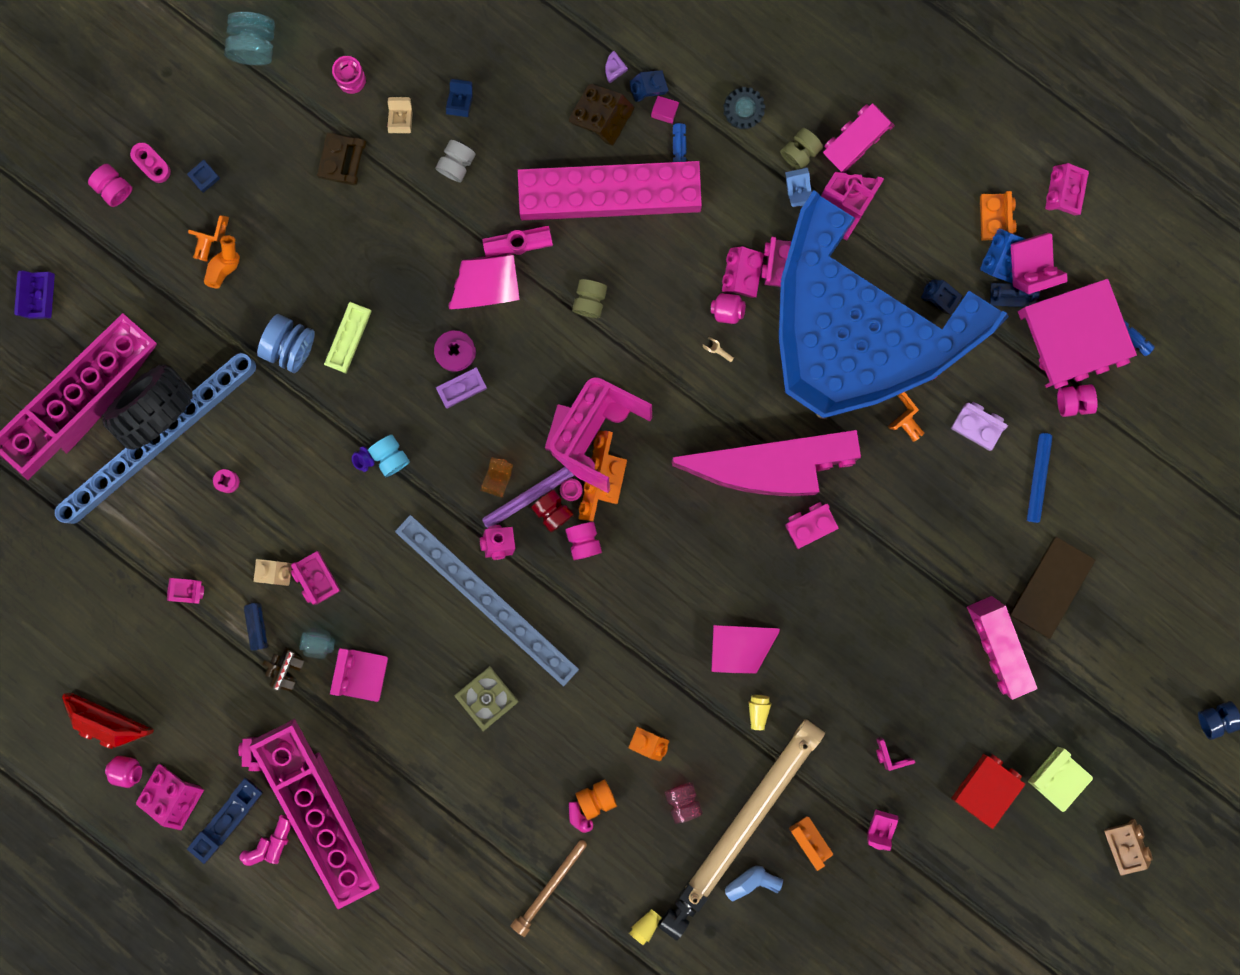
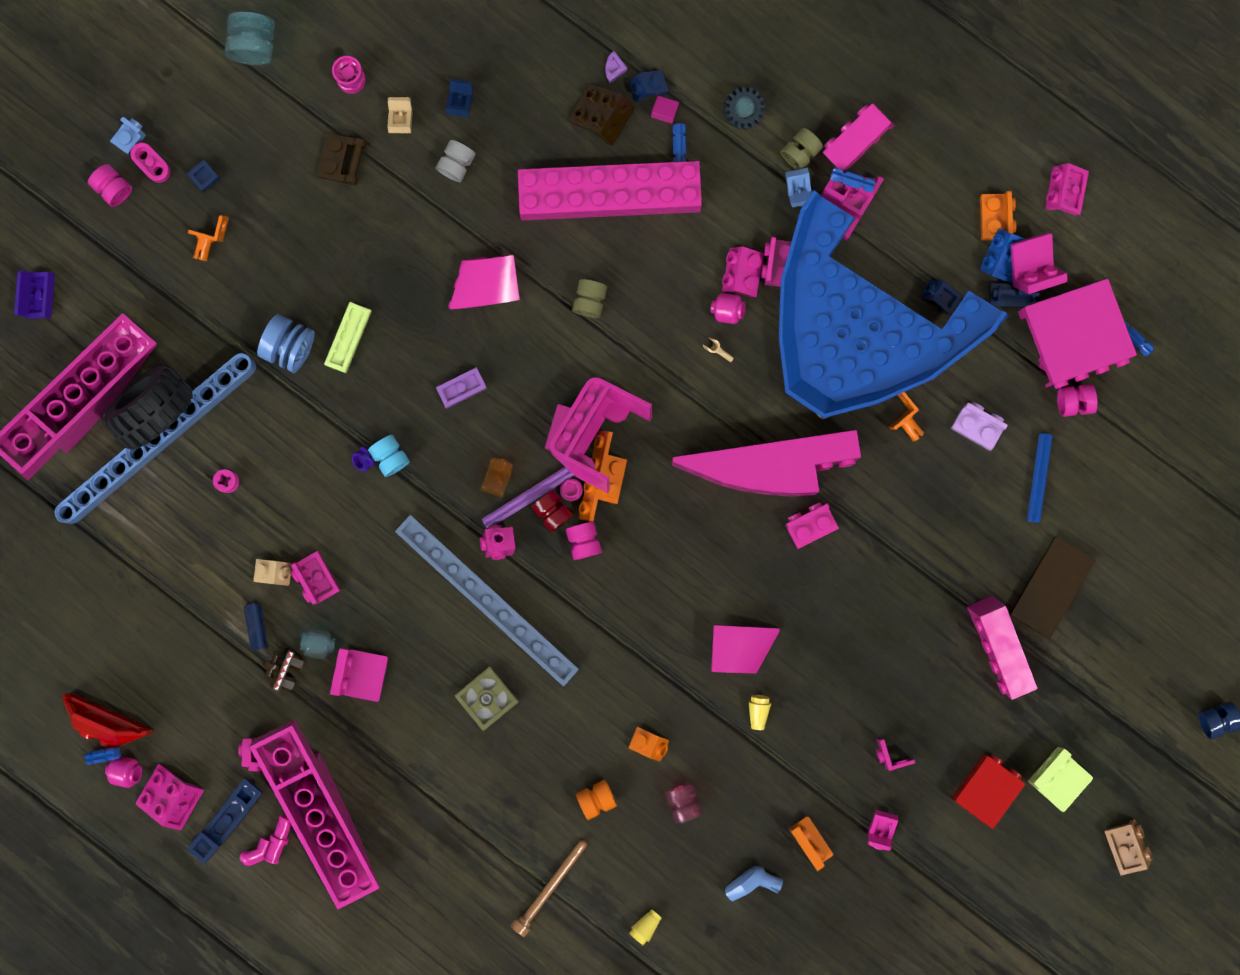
dark pink bracket [167,578,204,604] -> none
orange arm [204,235,240,288] -> none
magenta piece [434,331,476,372] -> none
dark pink piece [482,226,553,258] -> none
dark pink arm [569,801,593,833] -> none
tan piece [657,719,825,941] -> none
none -> blue axle [84,746,121,765]
none -> medium blue bracket [110,117,146,156]
none -> blue axle [831,167,875,193]

